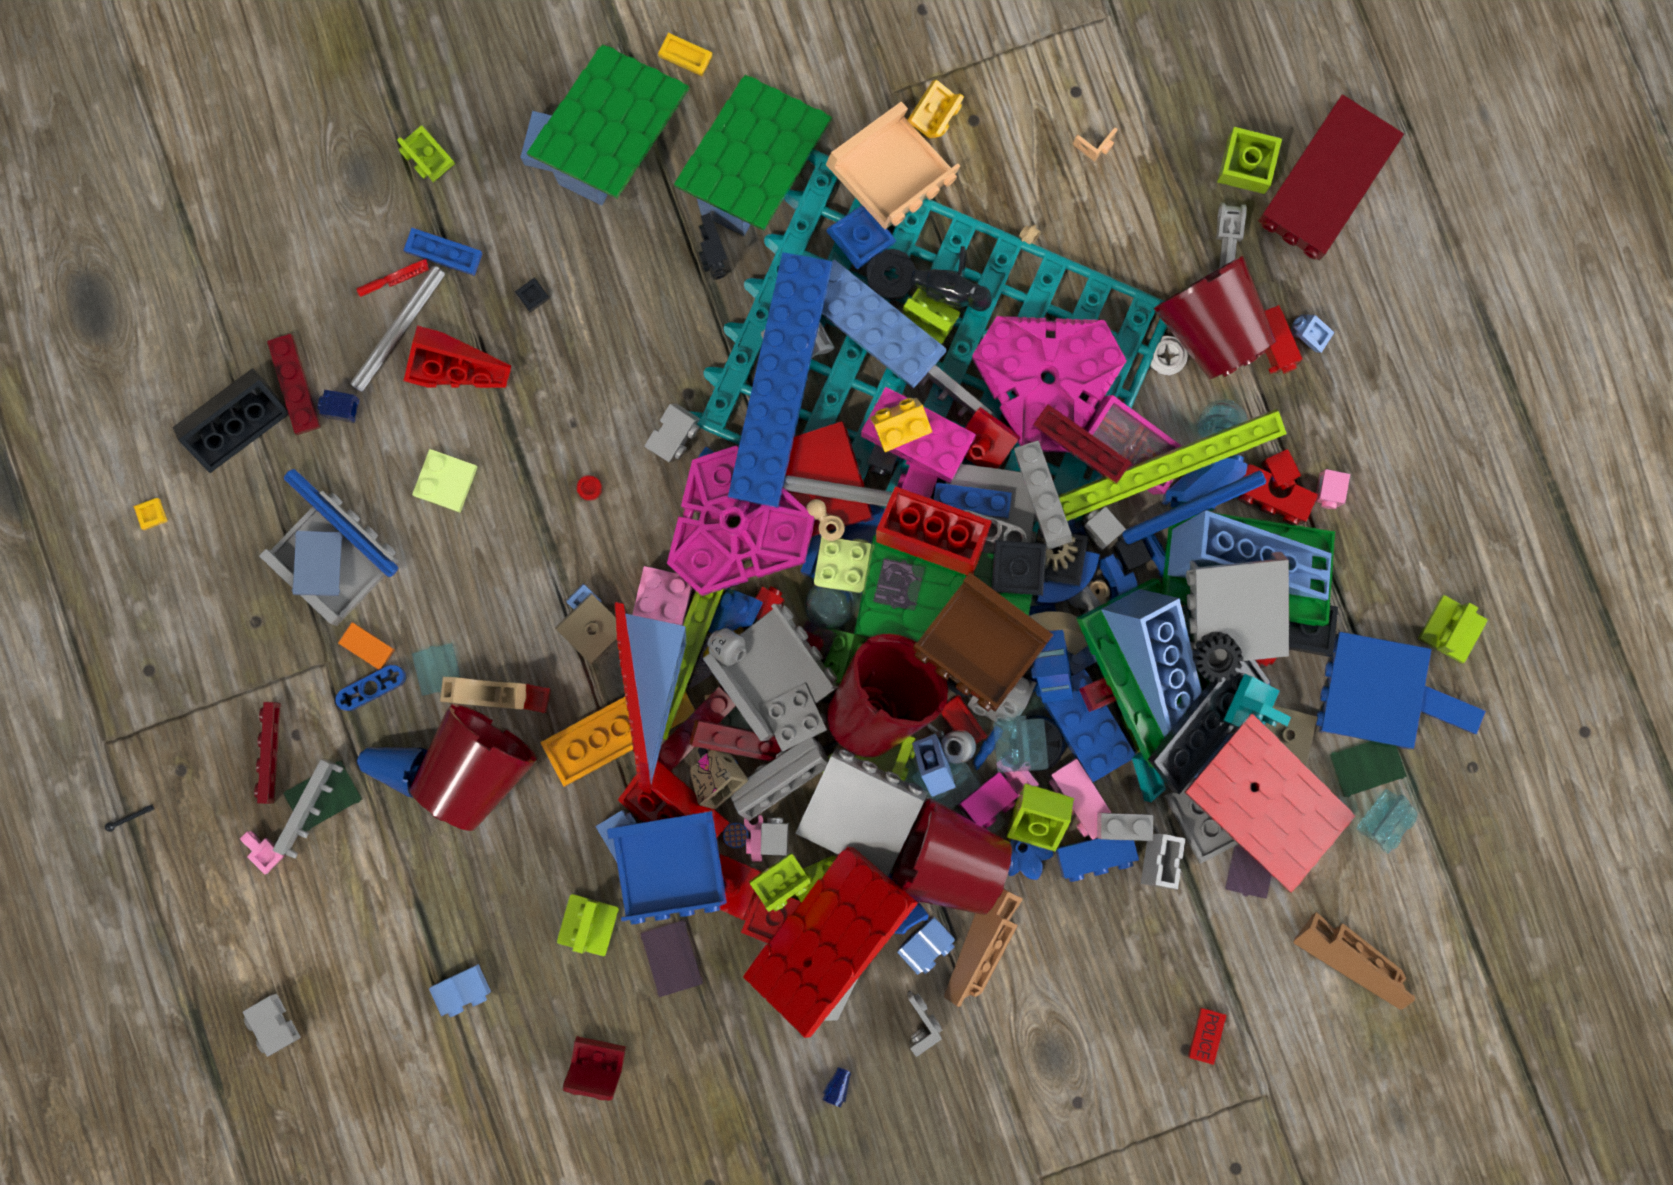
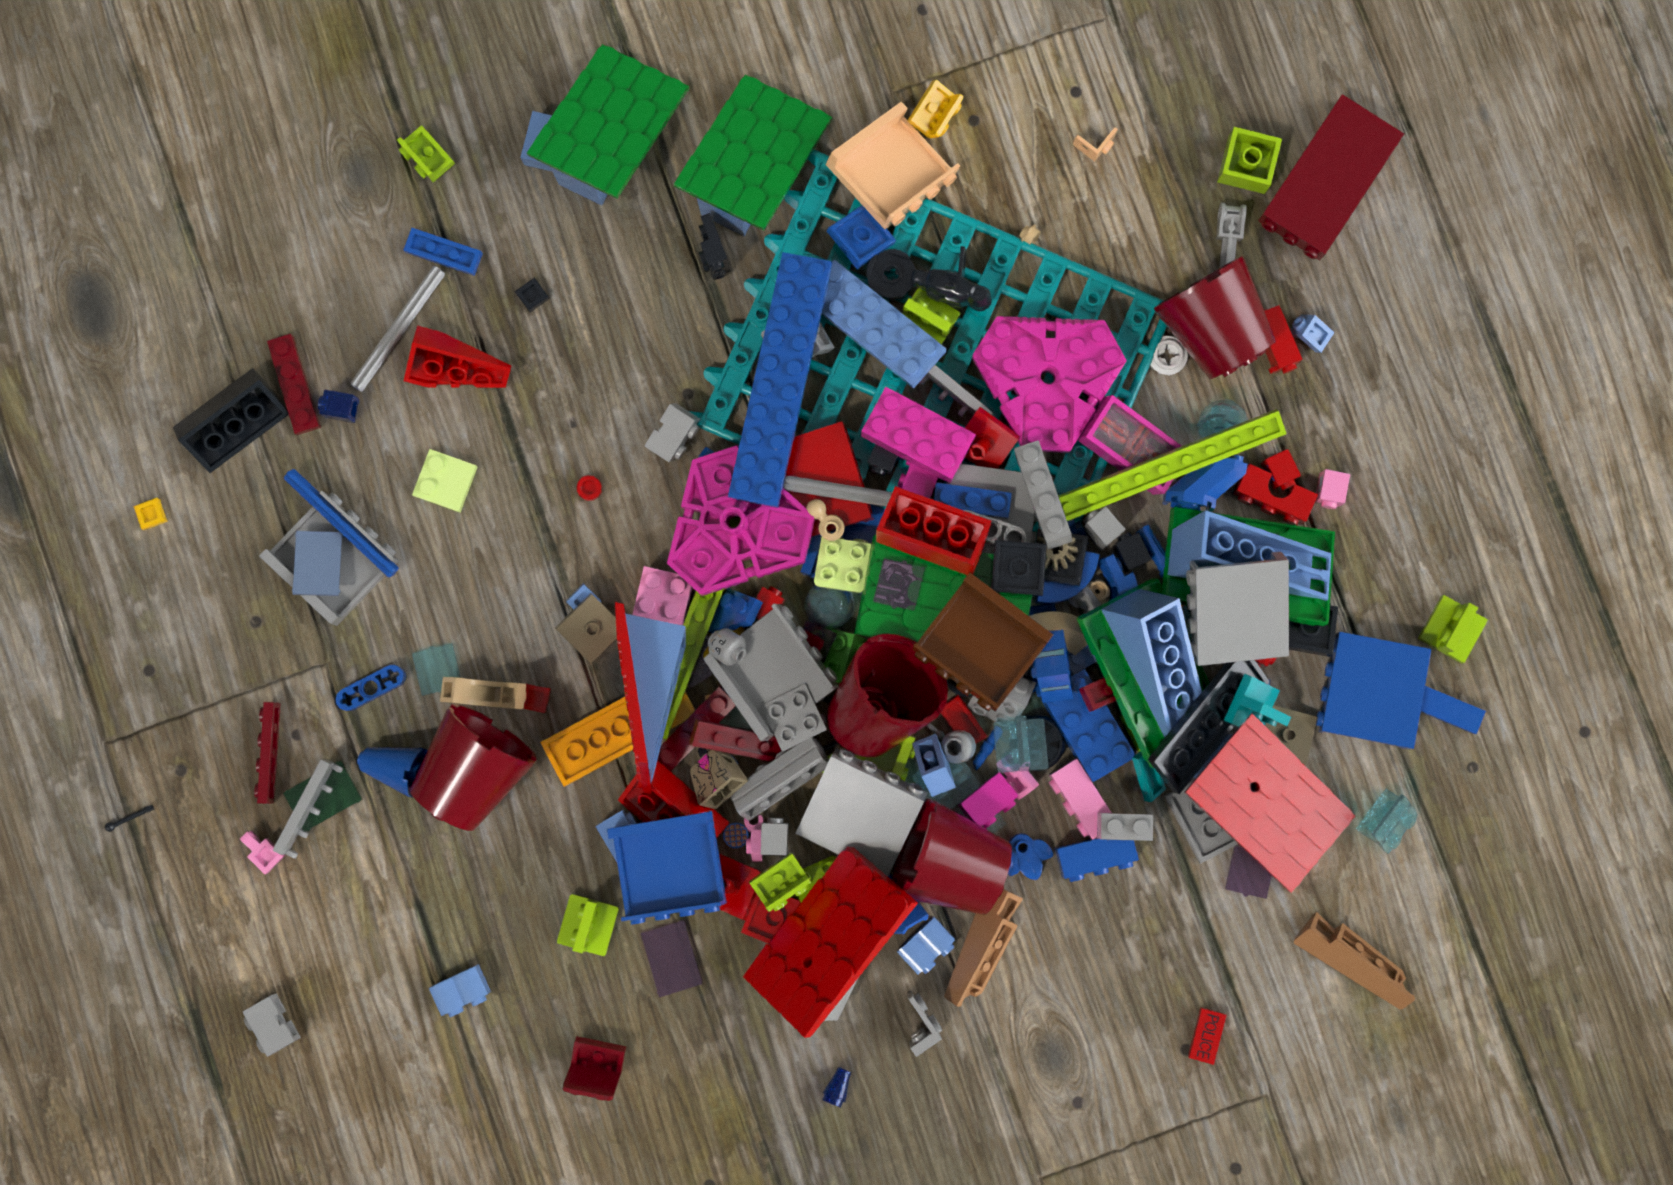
orange tile [338,622,395,670] -> none
red piece [356,259,429,297] -> none
yellow tile [658,33,713,76] -> none
yellow bracket [870,398,932,452] -> none
lime brick [1007,783,1074,851] -> none
dark red plate [1032,404,1132,484] -> none
blue axle [1123,470,1266,544] -> none
light grey brick [1141,834,1185,889] -> none
black tyre [1192,632,1243,682] -> none
clear green piece [1329,741,1407,797] -> none

